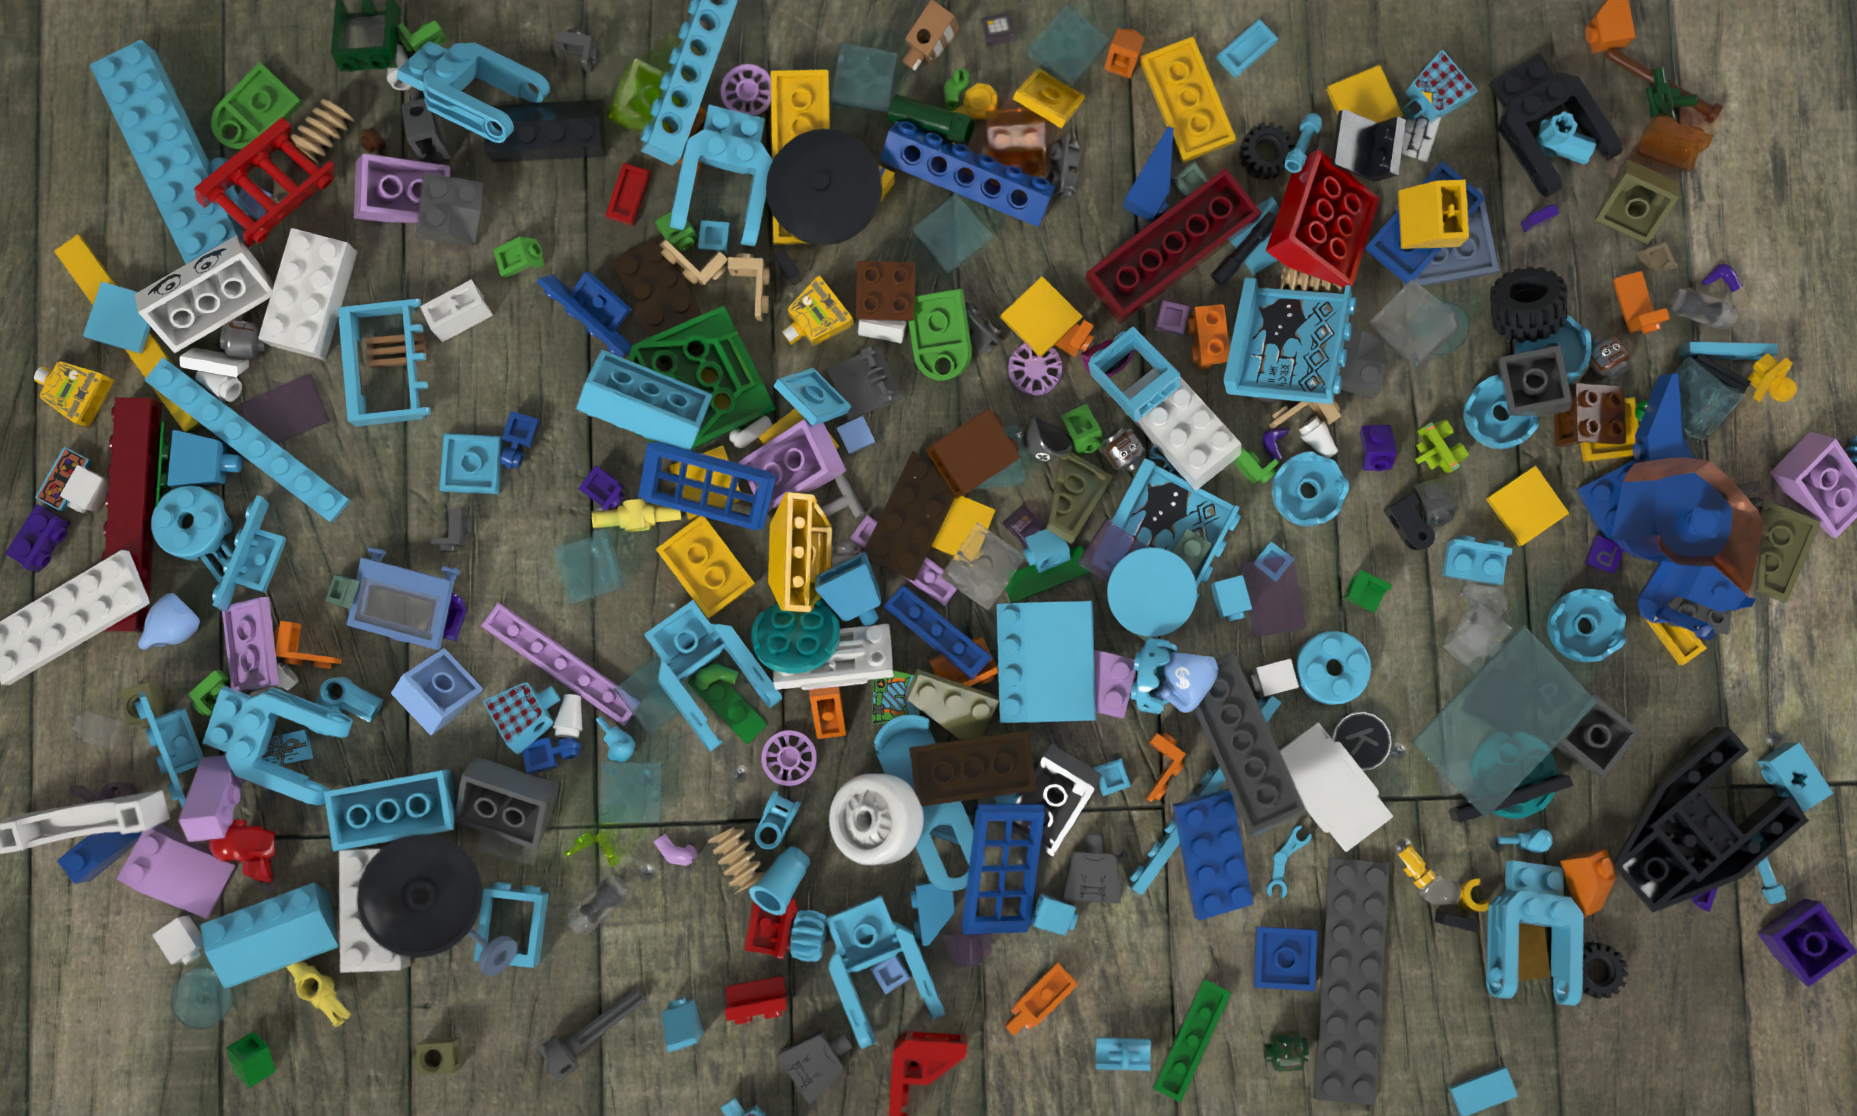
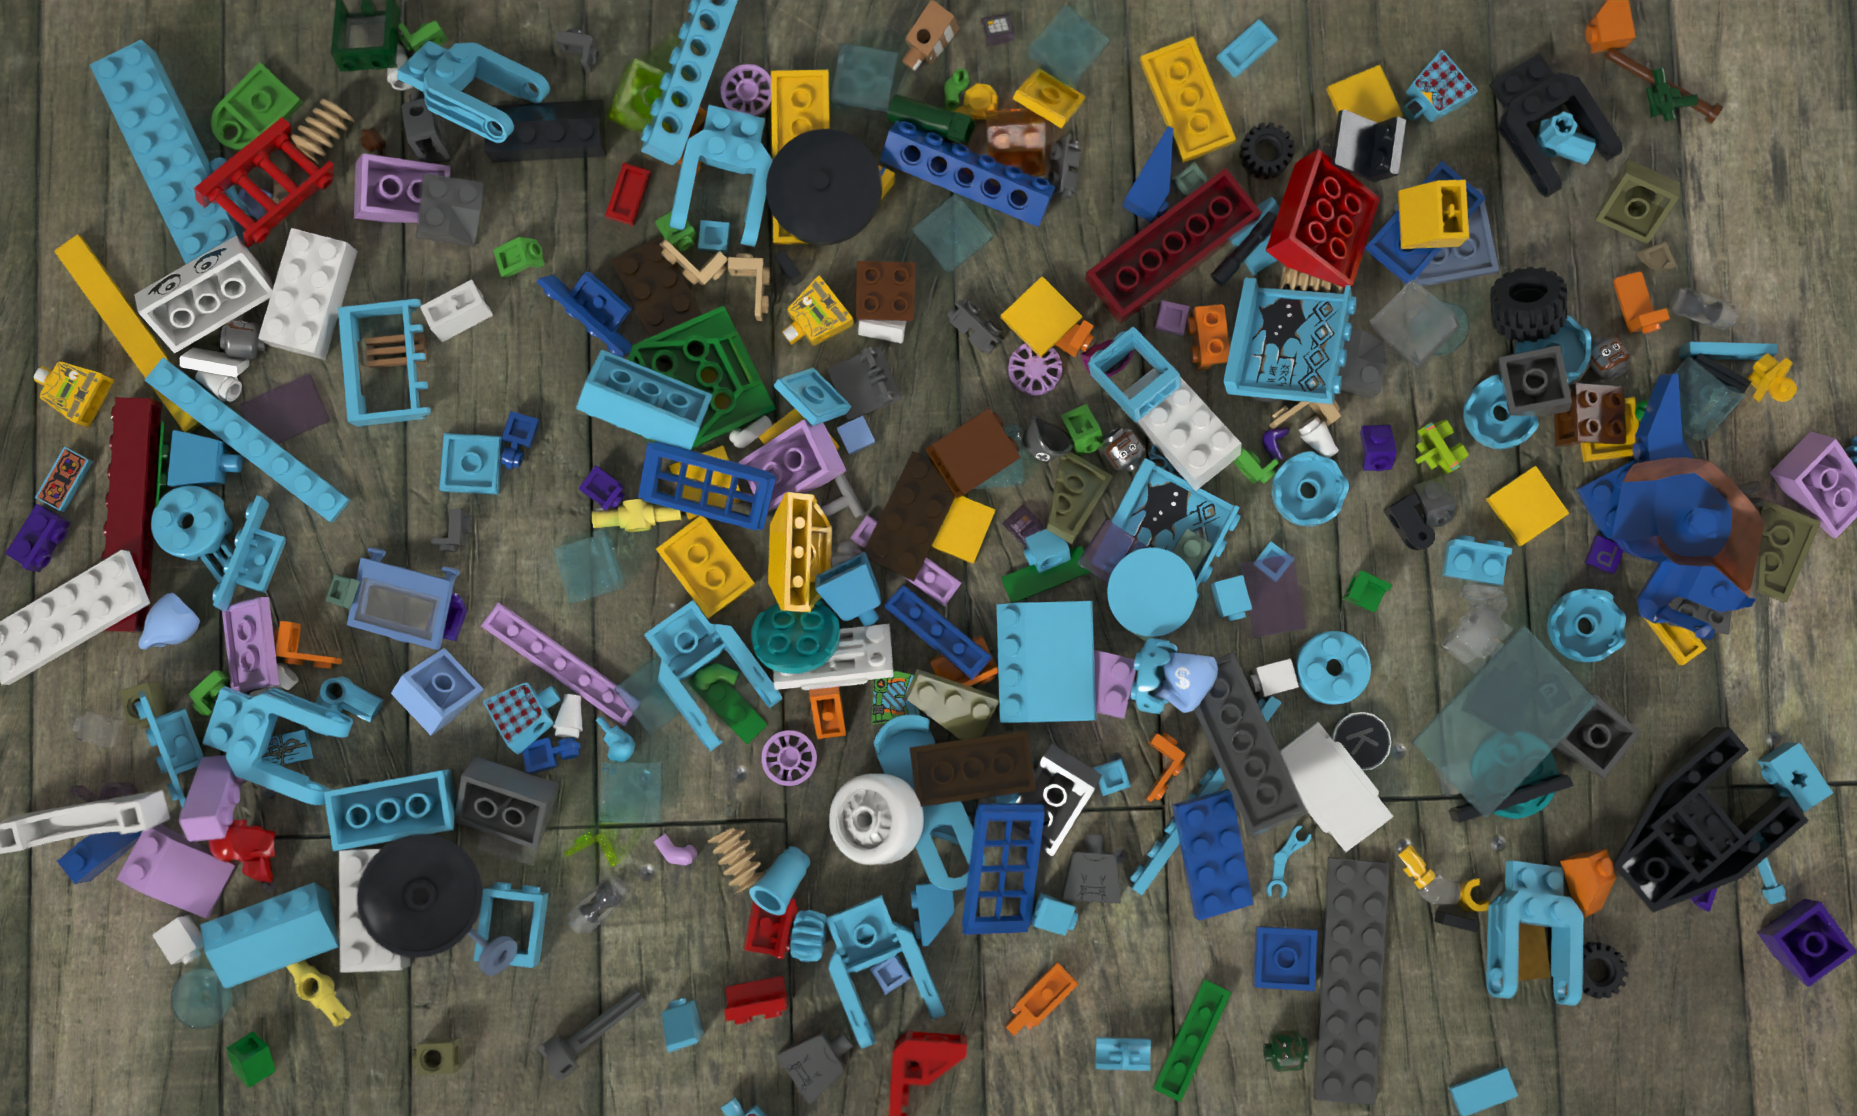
white brick [60,465,110,514] -> none
medium azure tile [83,282,151,354] -> none
medium azure piece [755,790,801,849] -> none
bright green tile [909,289,972,381] -> none
clear slope [940,522,1025,610] -> none
clear purple piece [943,932,992,967] -> none
orange slope [1104,28,1145,79] -> none
medium azure bar [1285,113,1322,173] -> none
white sticker [1401,113,1441,162] -> none
medium azure piece [1498,829,1553,853] -> none
dark purple tile [1521,204,1560,233] -> none
clear orange bracket [1637,116,1713,172] -> none
dark purple animal [1702,264,1743,292] -> none

